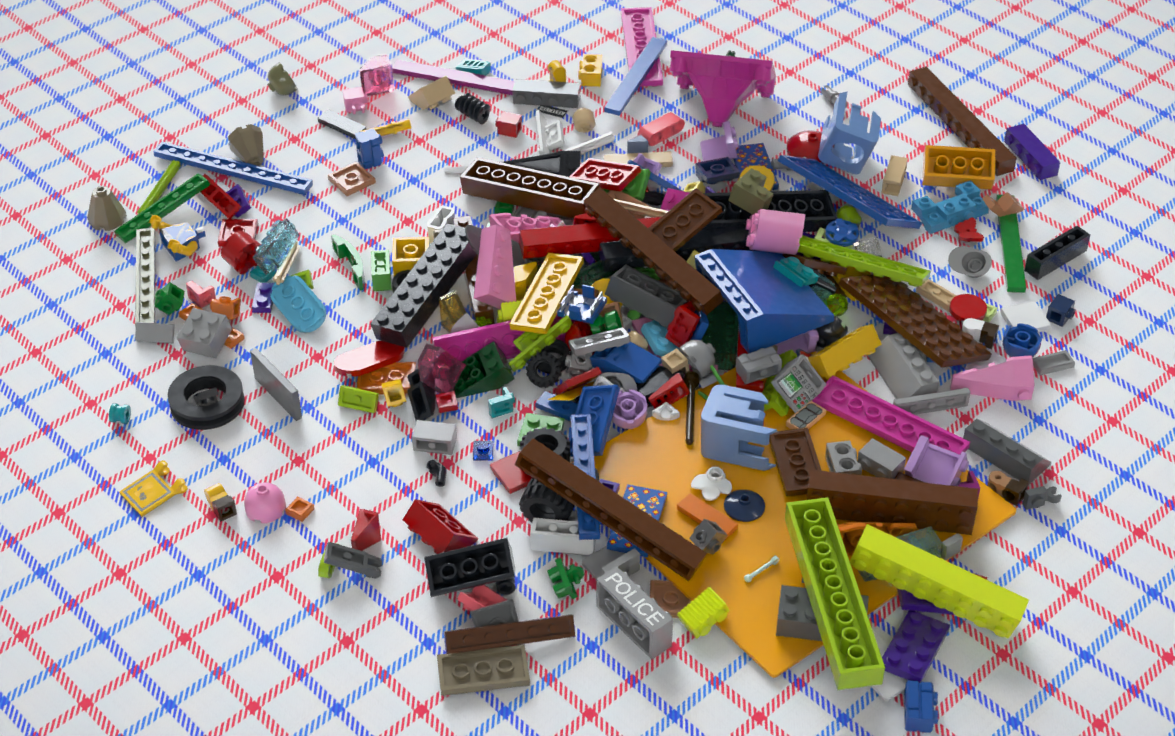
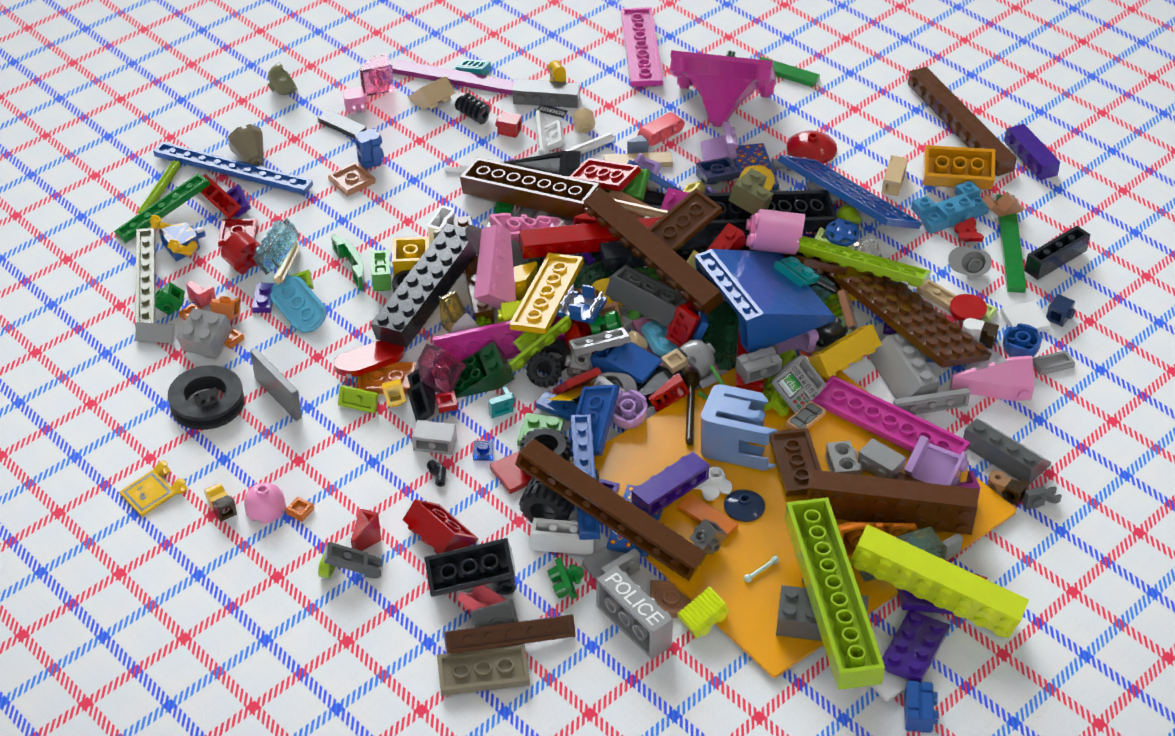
dark tan cone [87,186,127,231] -> none
teal wheel [109,403,131,424] -> none
teal plate [250,262,276,283] -> none
yellow pin [360,119,412,136] -> none
yellow brick [578,54,603,87] -> none
tile [604,37,667,116] -> none
white tile [652,402,680,421] -> none
medium blue piece [818,91,881,174] -> none
light grey pin [821,85,848,108] -> none
none -> dark purple brick [631,452,710,516]
none -> red brick [706,223,746,251]
none -> green tile [759,57,820,87]
none -> nougat tile [837,289,858,331]

